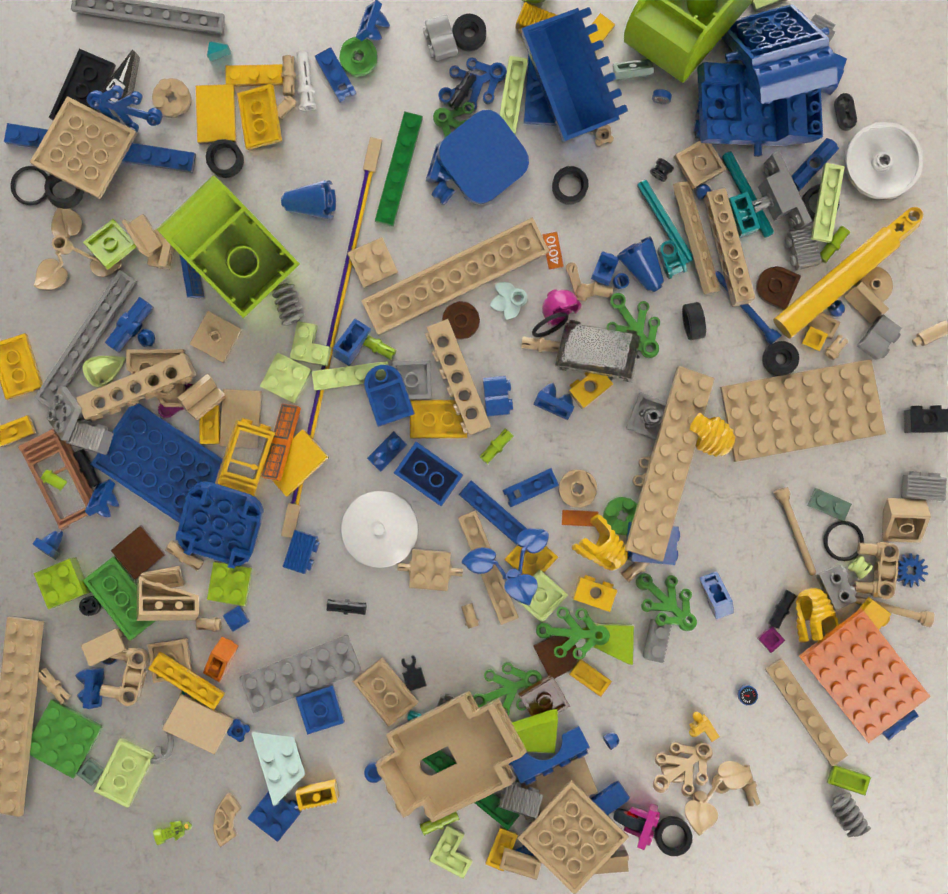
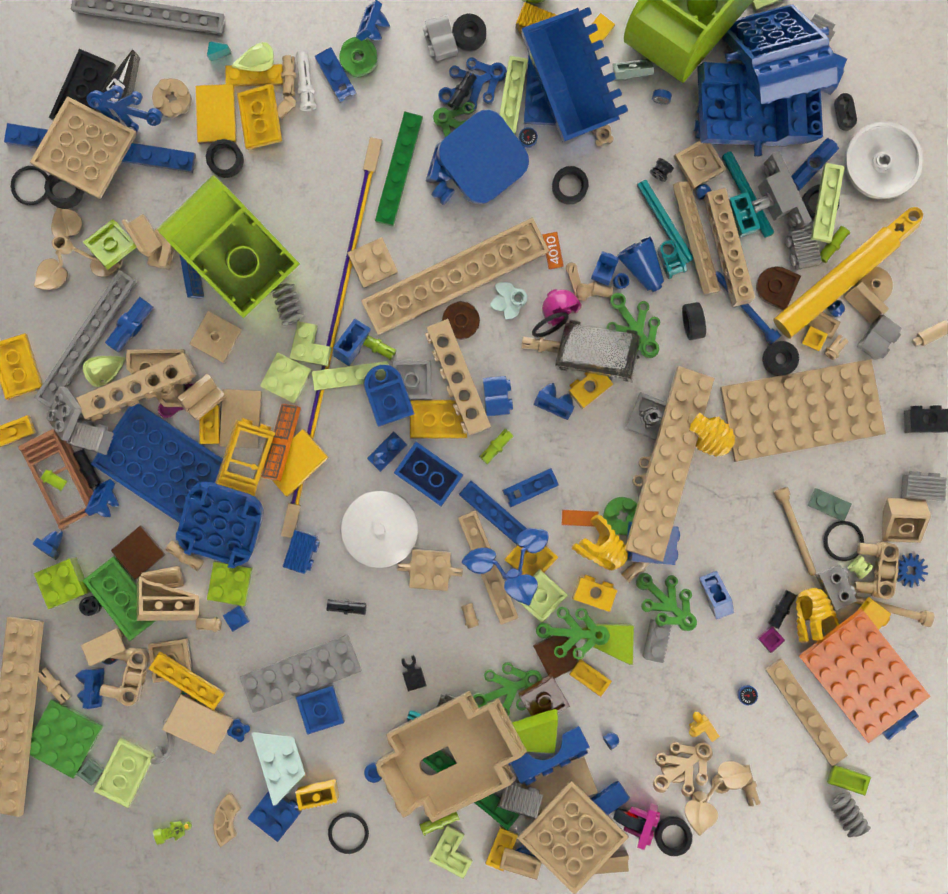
blue plate [137,329,155,347] -> none
orange slope [203,636,239,682] -> none
blue cone [281,180,336,219] -> none
tan tile [352,657,419,727] -> none
tan plate [559,470,597,508] -> none
none -> yellowish green piece [232,42,274,71]
none -> black tyre [328,813,369,854]
none -> black tile [519,127,538,148]

